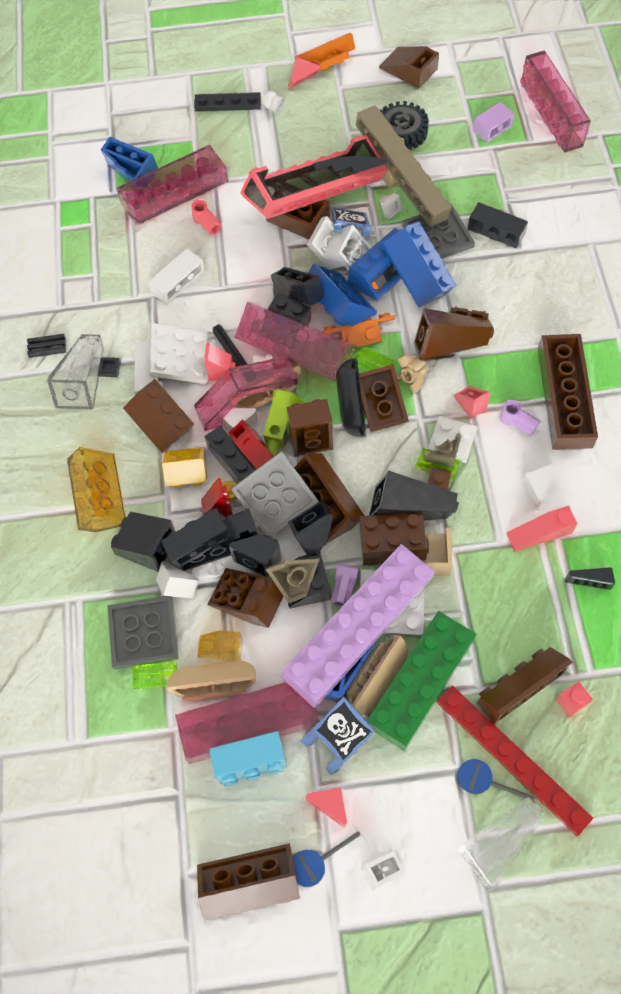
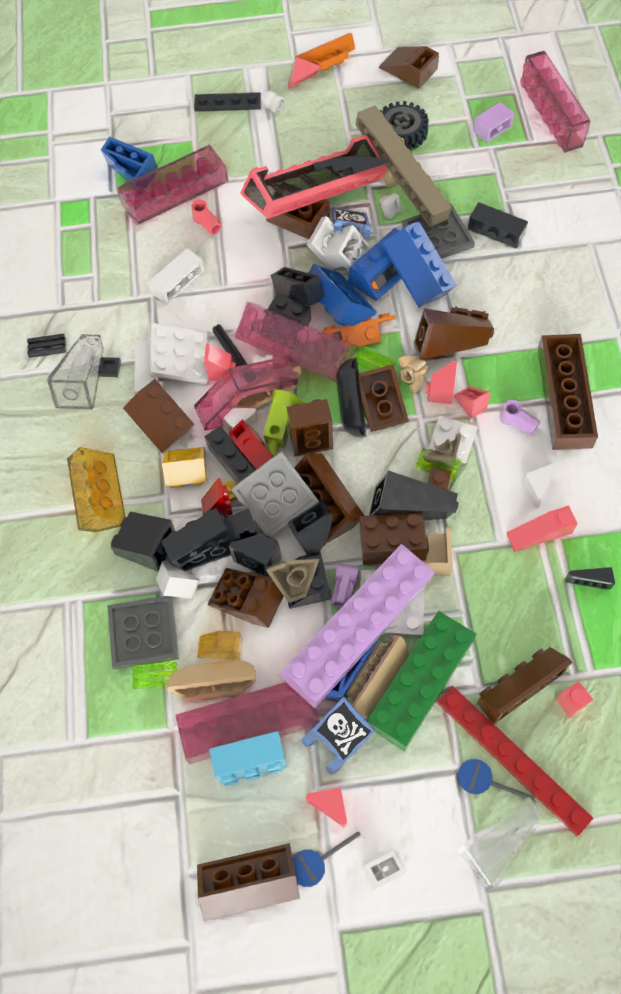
none -> coral slope [425,361,457,404]

